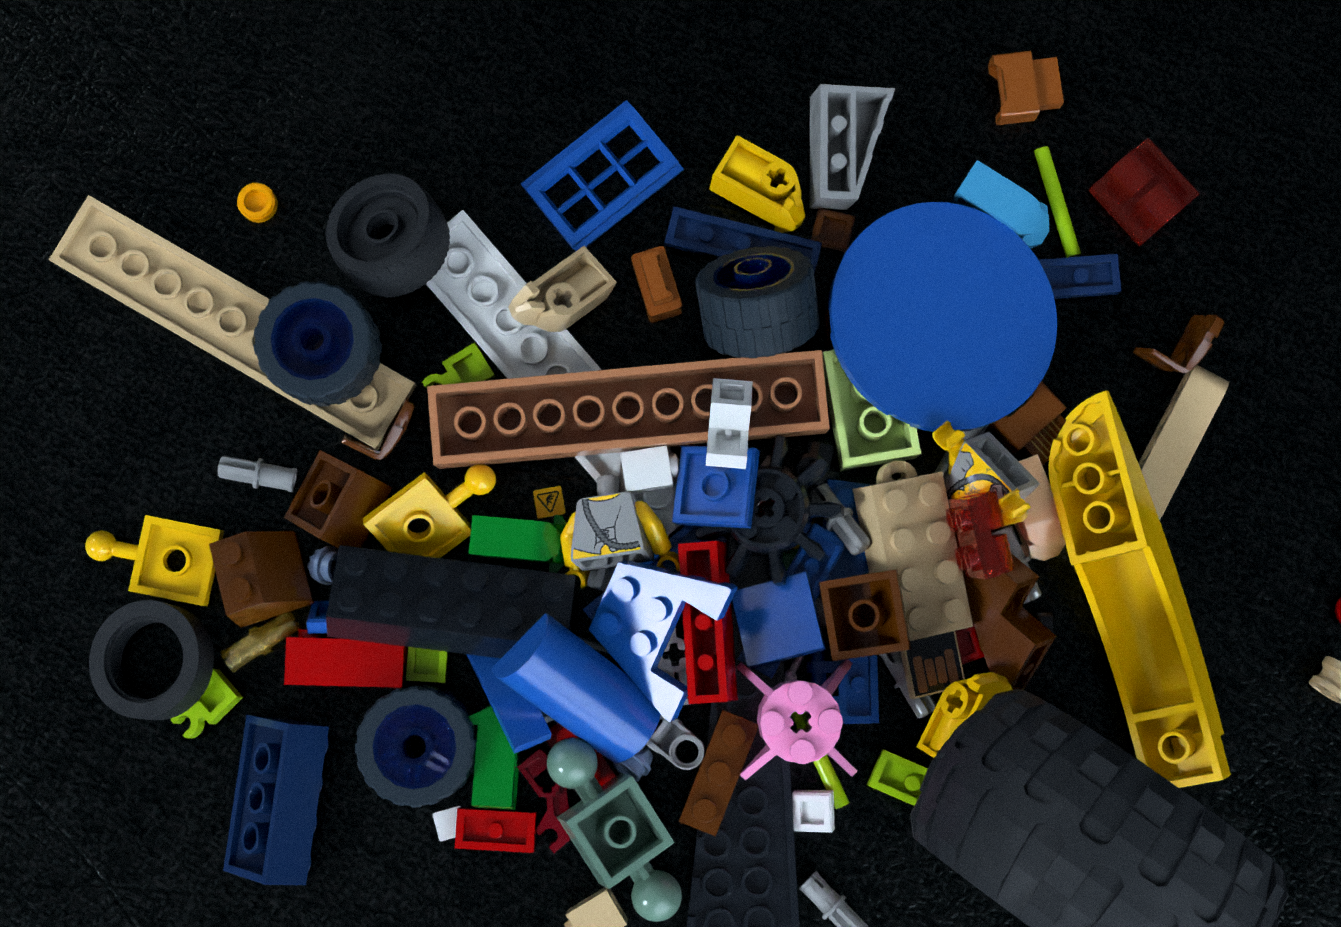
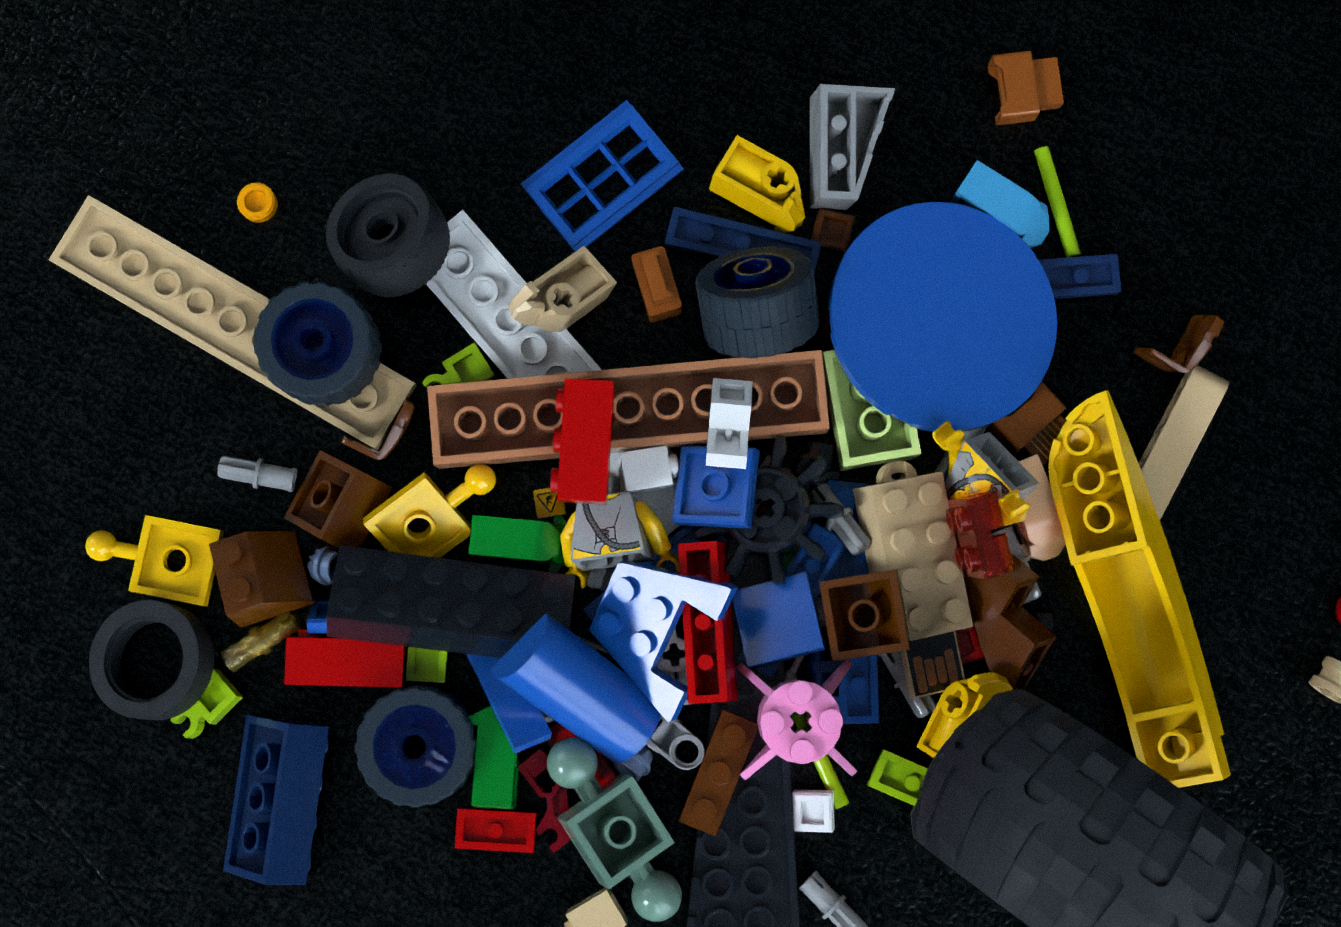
white sticker [433,806,461,841] -> none
clear red plate [1088,138,1199,246] -> none
none -> red brick [550,378,615,505]

